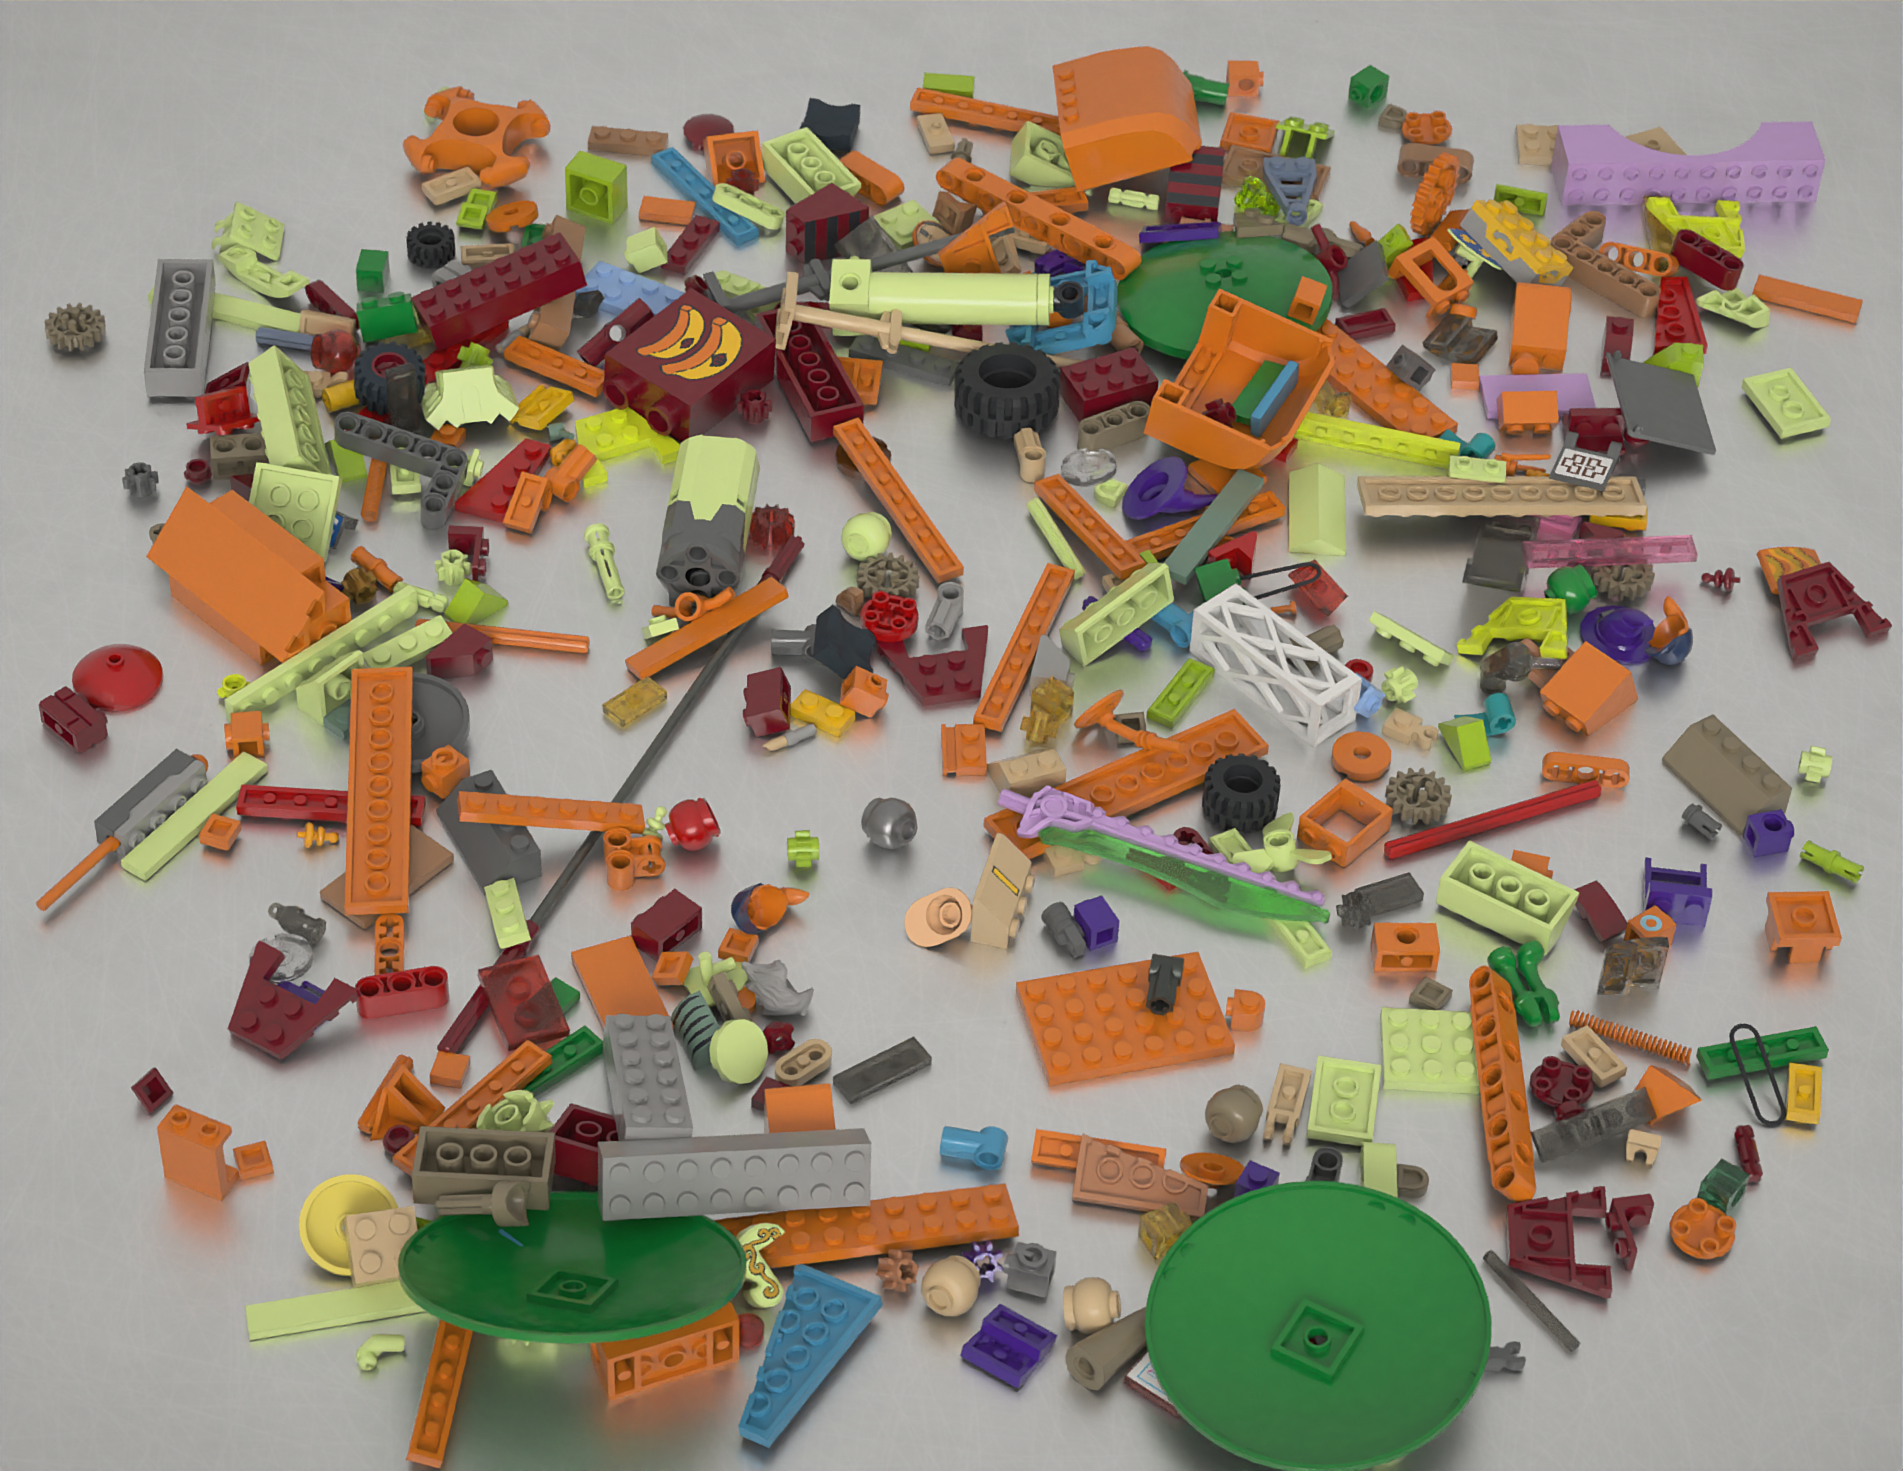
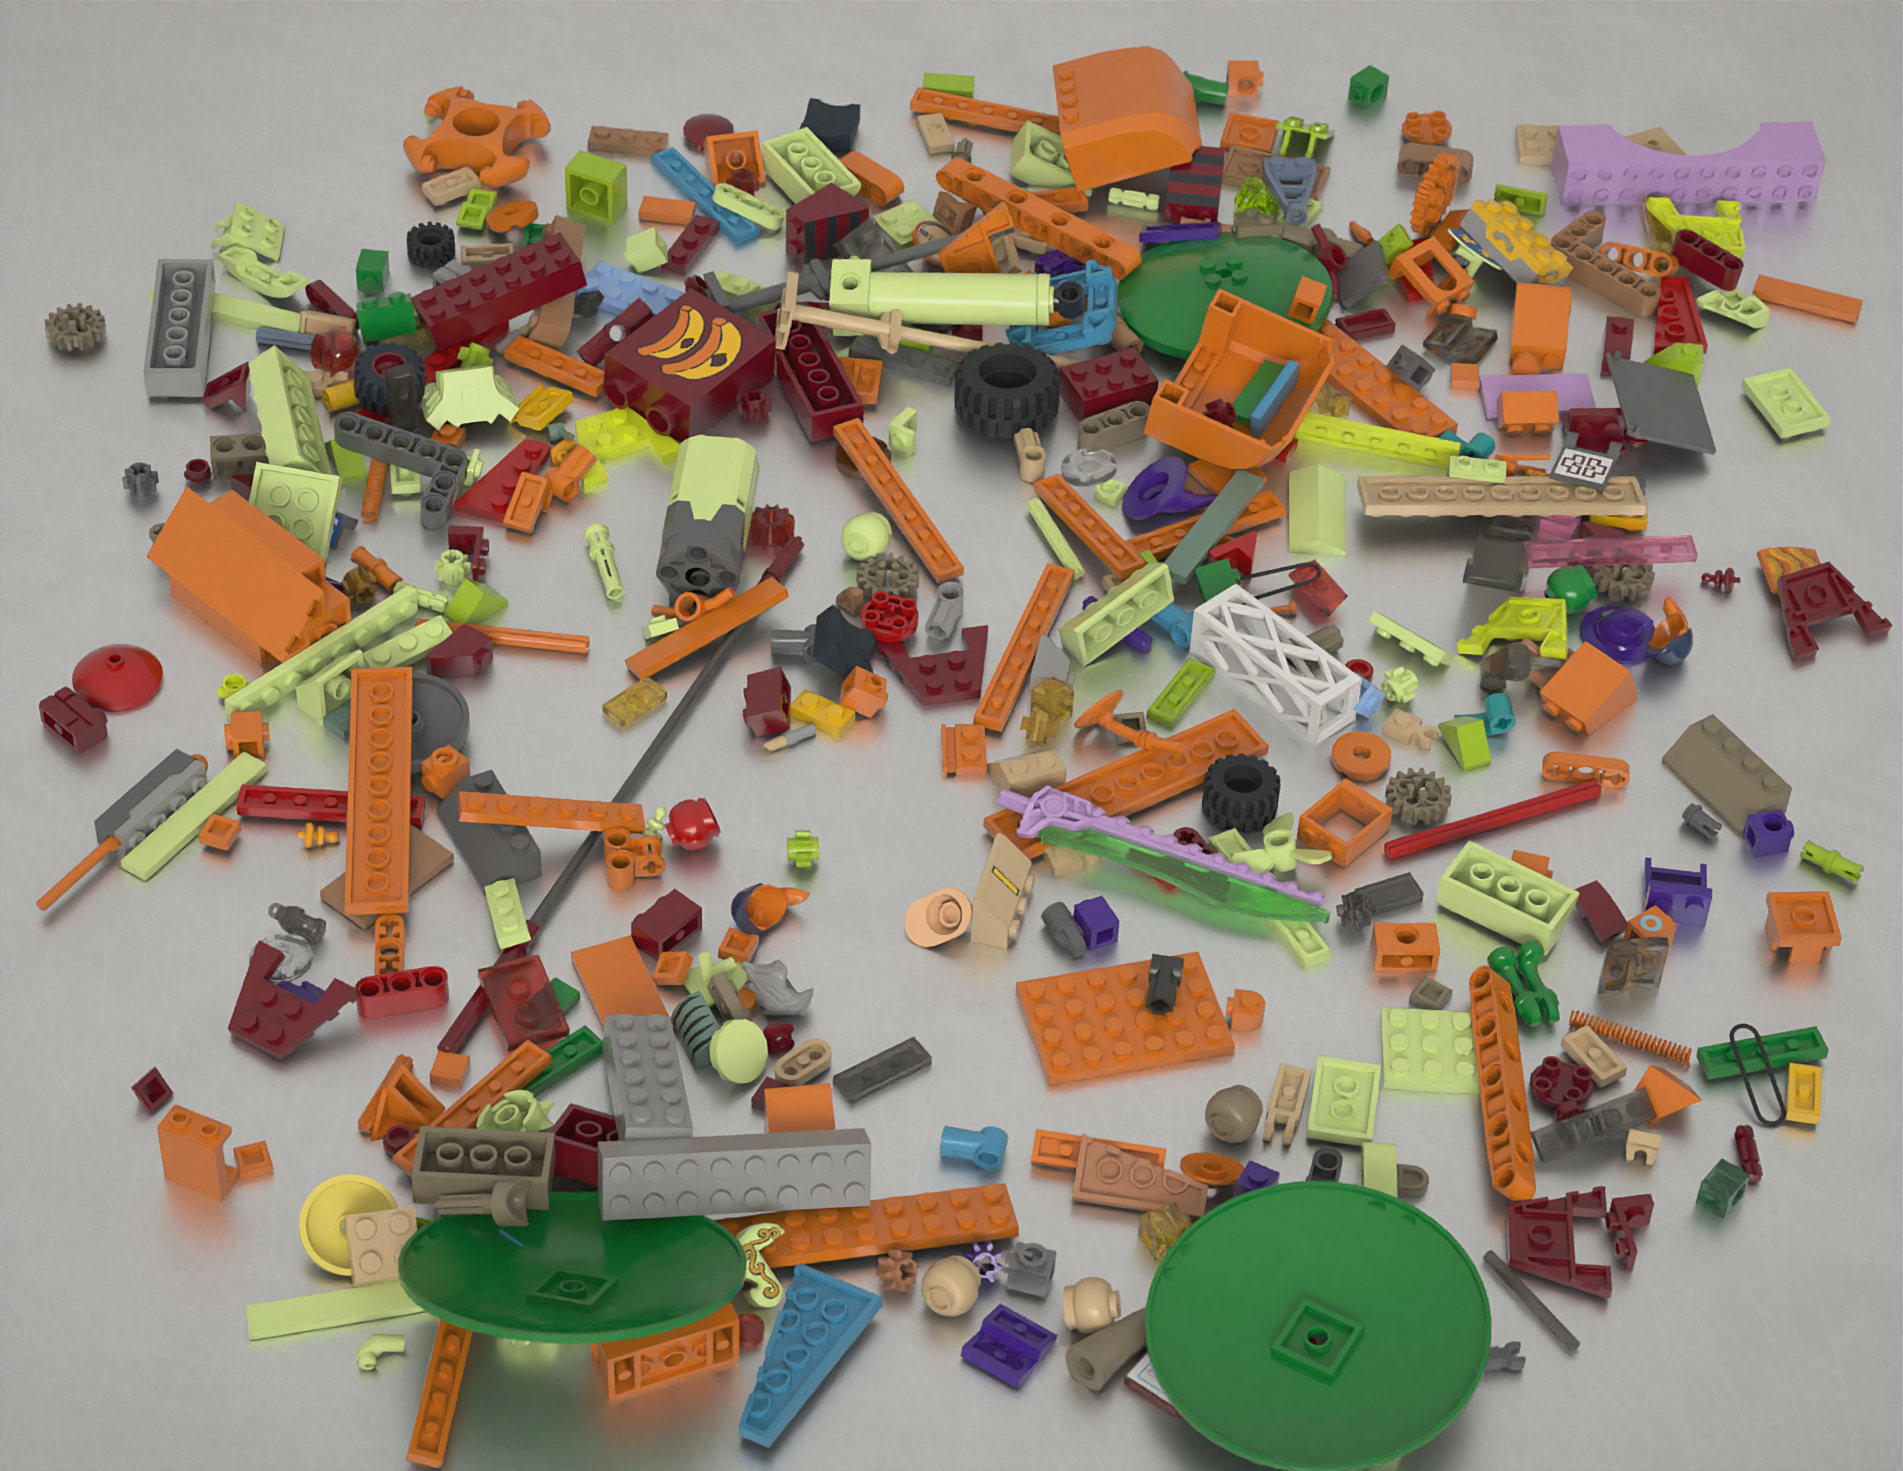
red bracket [186,385,260,436] -> none
flat silver piece [861,797,917,850] -> none
dark tan tile [1378,104,1407,129] -> none
orange dish [1669,1198,1737,1259] -> none
yellowish green gear [1798,746,1832,783] -> none
none -> yellowish green bracket [889,406,917,455]

